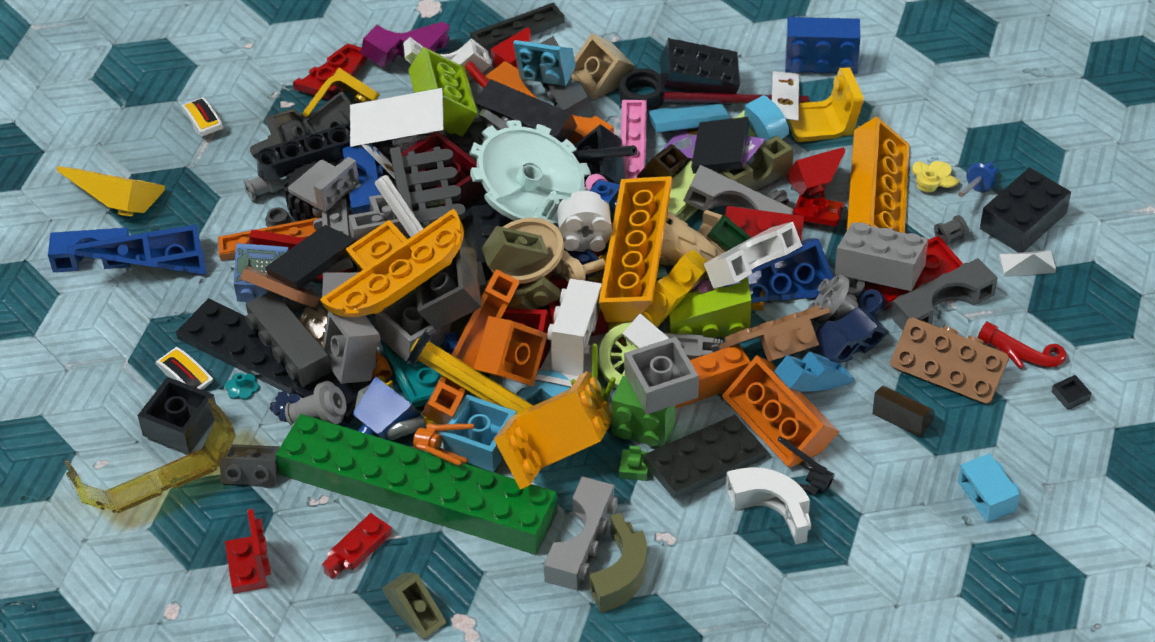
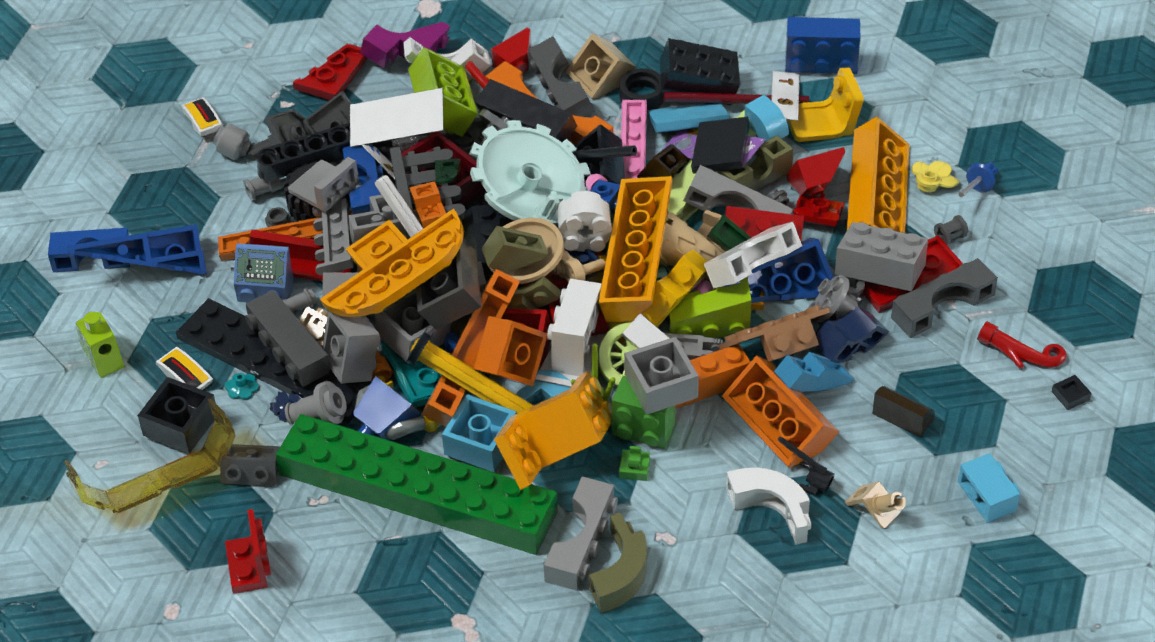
yellow wedge [57,166,166,217] -> none
nougat tile [240,266,320,307] -> none
black tile [265,225,356,290] -> none
yellow piece [301,68,380,119] -> none
red hinge [322,513,392,579] -> none
olive slope [381,572,447,639] -> none
orange plant [413,423,474,466] -> none
pearl dark grey plate [470,2,565,51] -> none
medium azure slope [513,40,576,86] -> none
pearl dark grey plate [643,415,767,499] -> none
dark blue tile [858,289,886,317] -> none
medium nougat bracket [890,318,1009,404] -> none
black brick [980,167,1071,253] -> none
white slope [999,250,1056,277] -> none
none -> lime torso [75,312,125,378]
none -> light grey head [213,124,252,161]
none -> orange slope [410,181,446,229]
none -> clear green tile [435,158,461,185]
none -> tan bracket [845,481,906,528]

